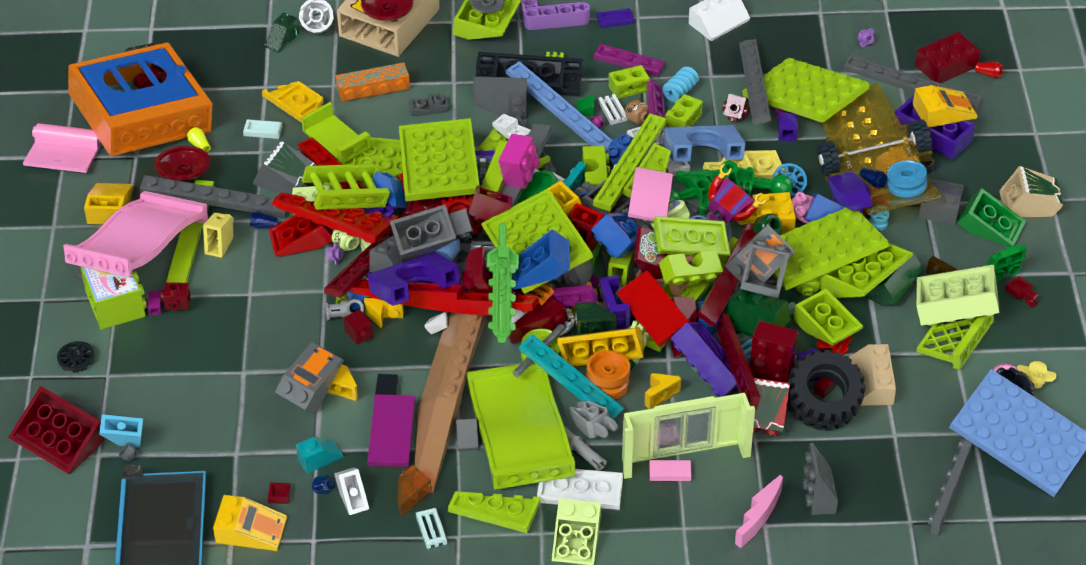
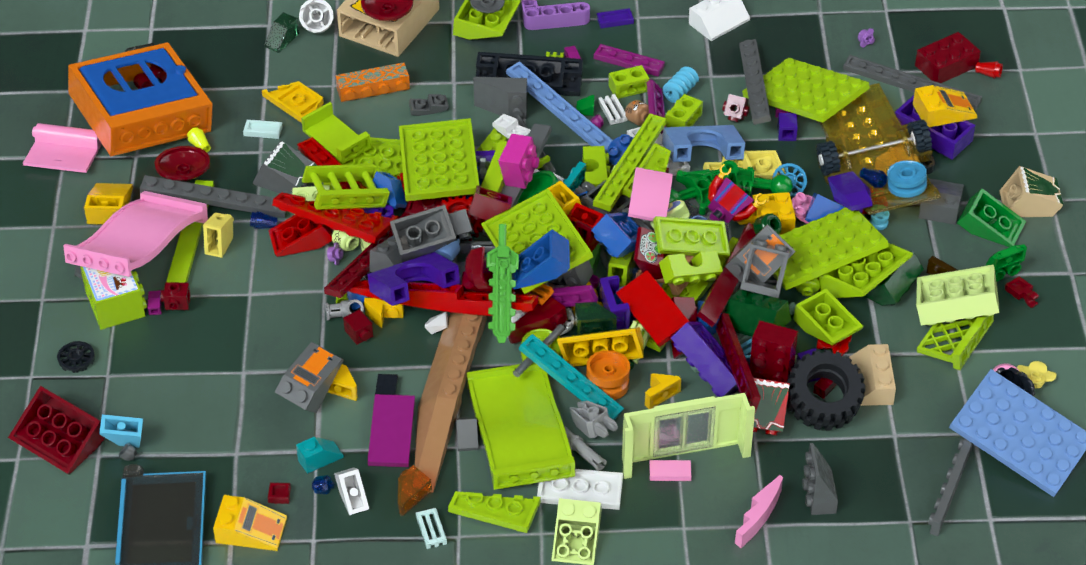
none -> magenta piece [564,46,581,59]

